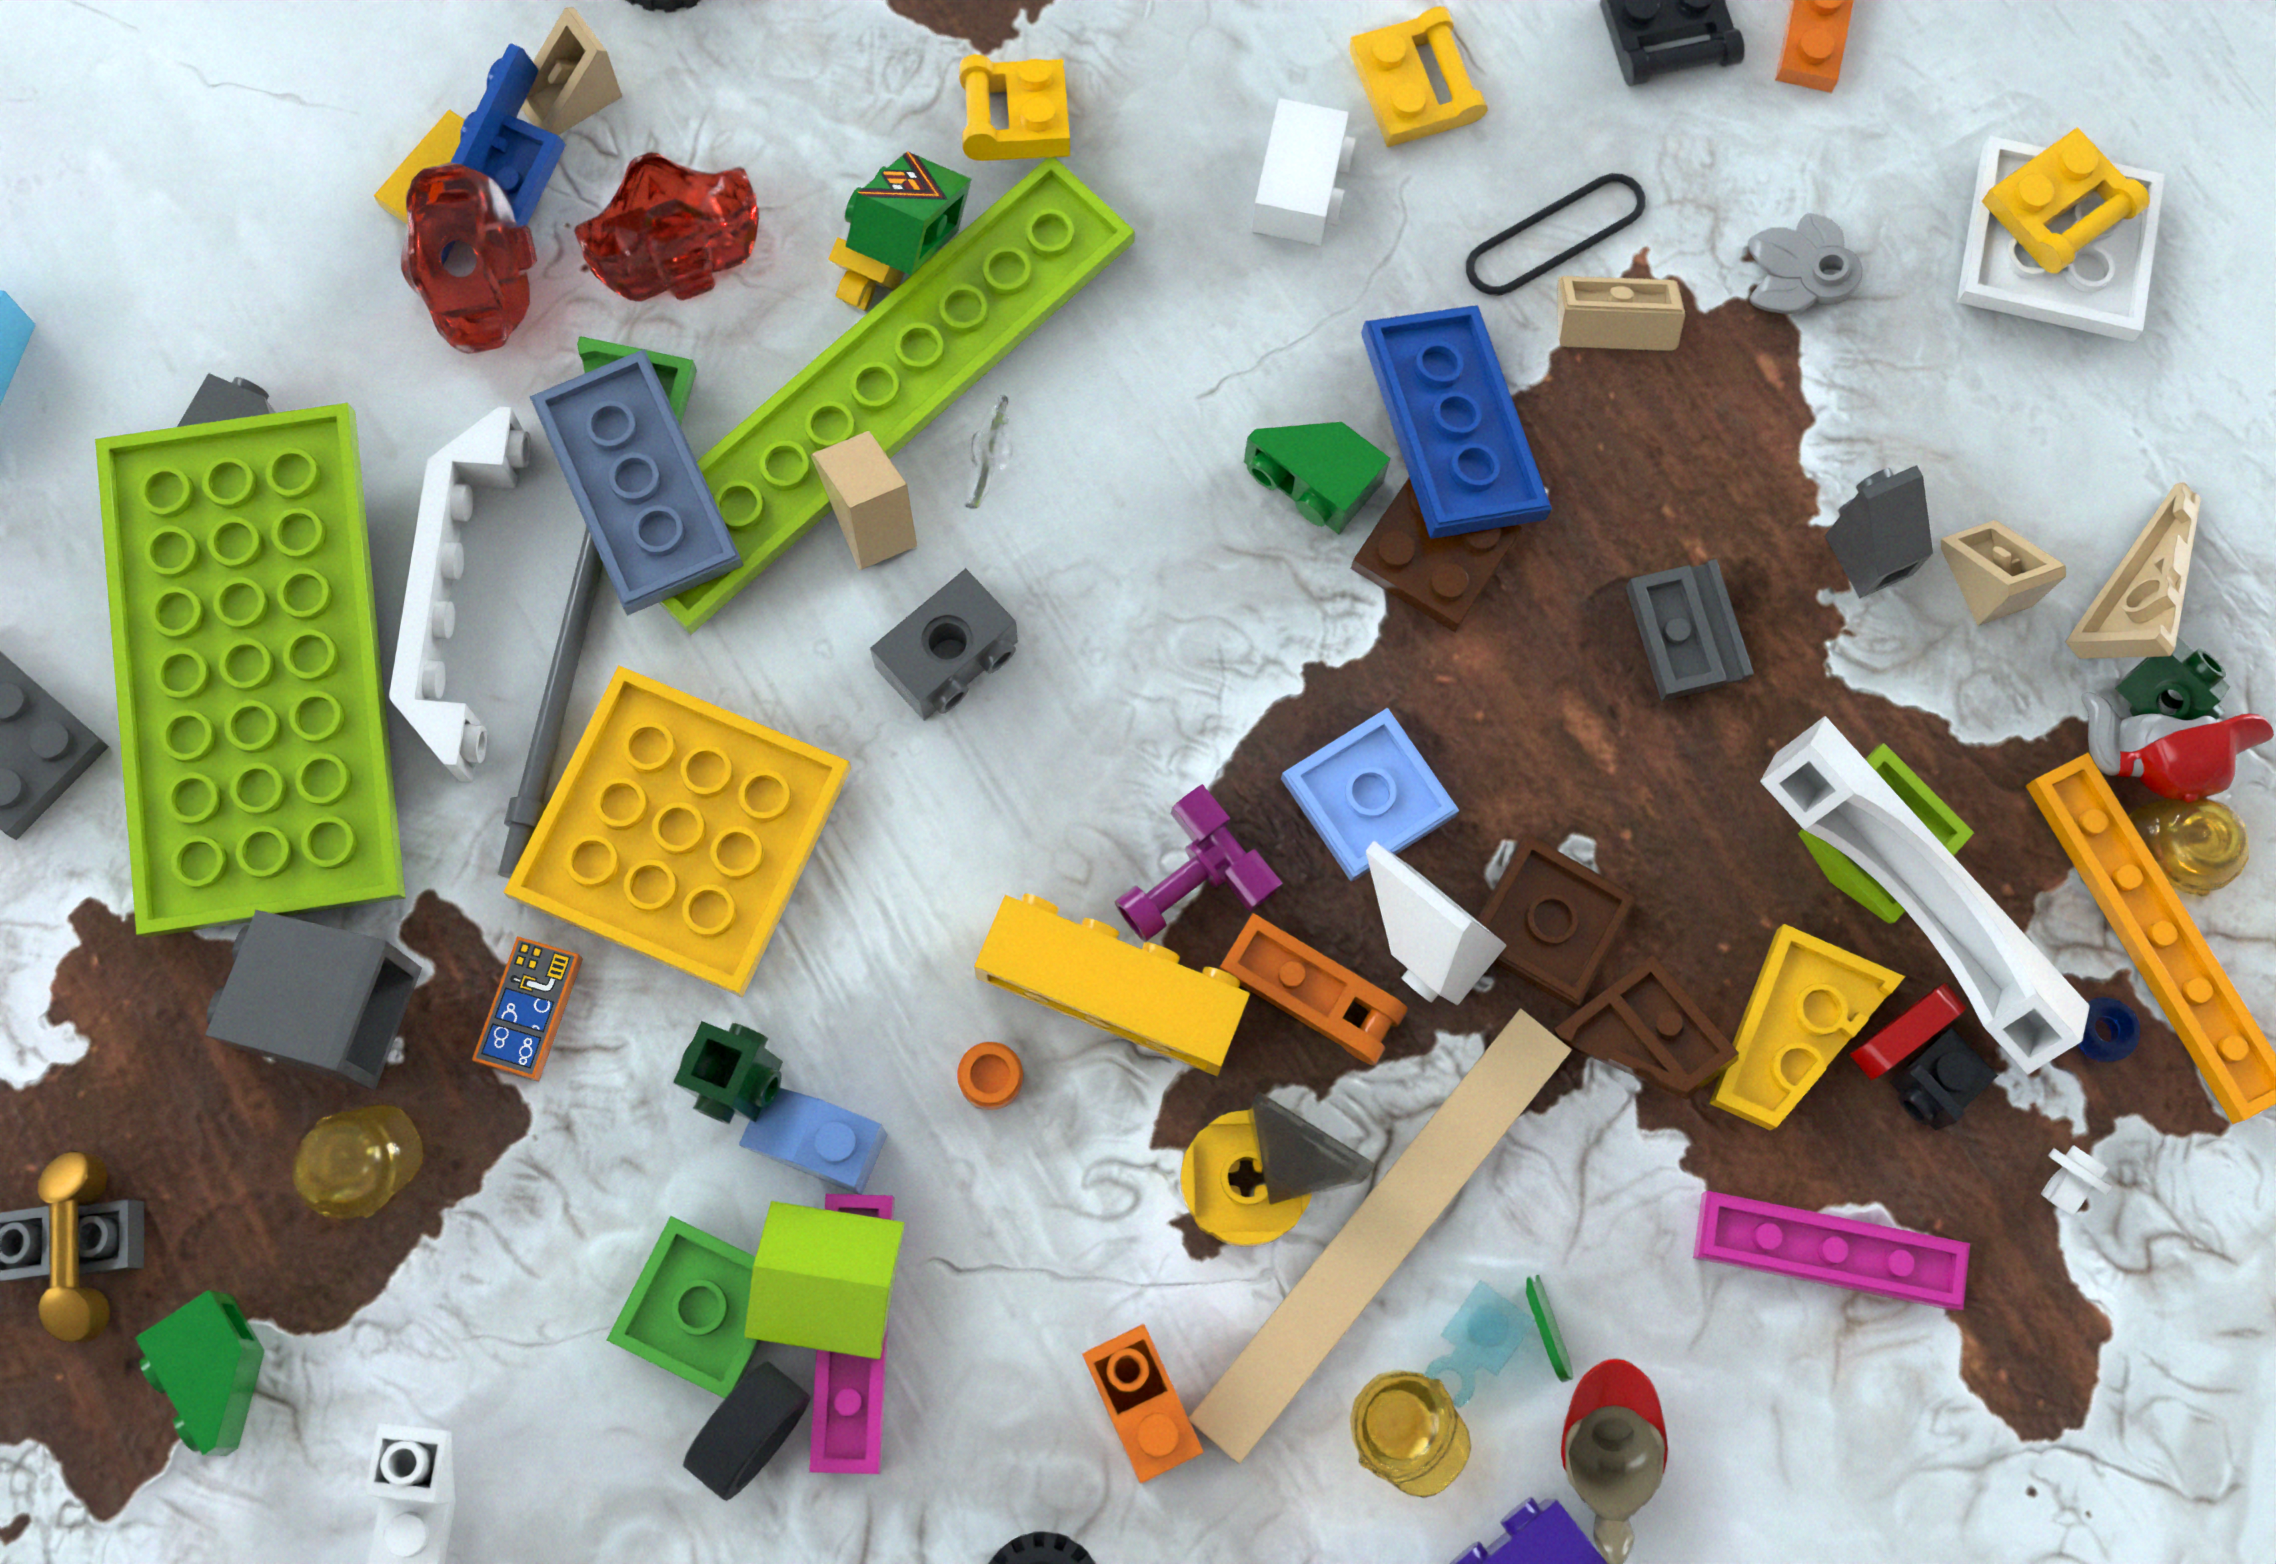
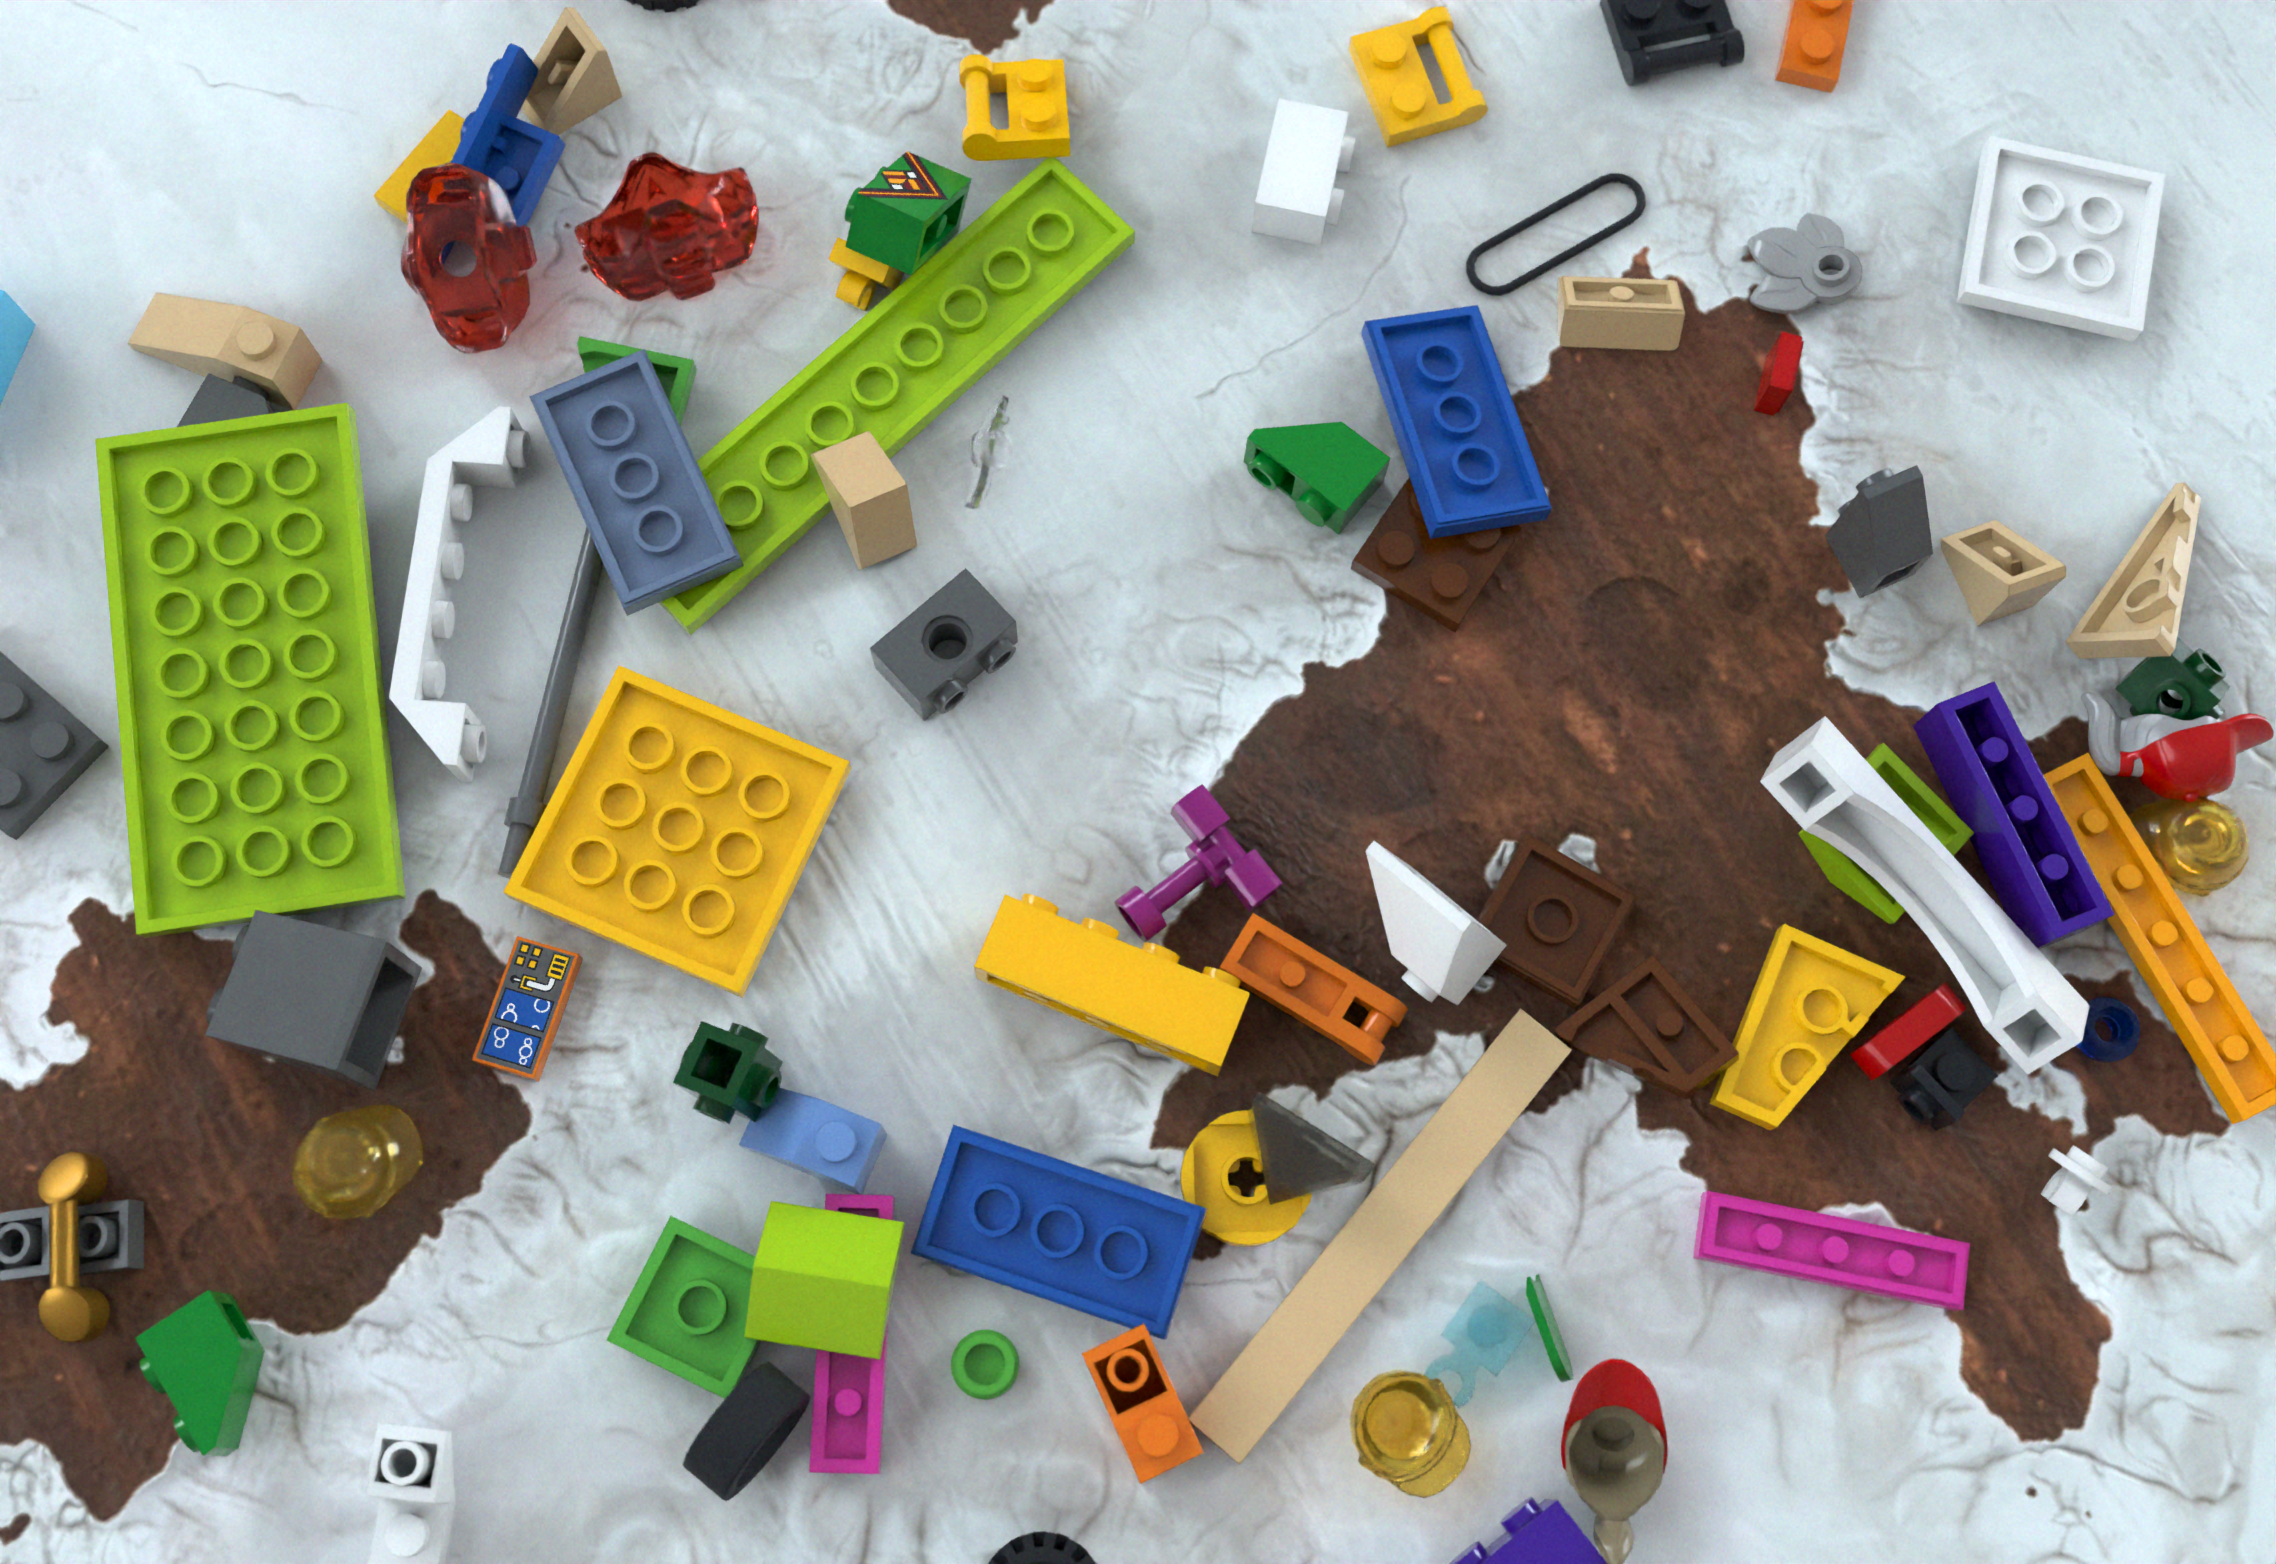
orange tile [957,1042,1024,1110] -> none
light blue plate [1281,708,1459,882] -> none
dark grey plate [1626,559,1754,702] -> none
yellow plate [1981,127,2150,274] -> none
none -> tan slope [128,292,323,410]
none -> blue tile [911,1125,1208,1340]
none -> bright green tile [951,1330,1019,1400]
none -> red tile [1754,331,1804,416]
none -> dark purple brick [1913,681,2115,950]

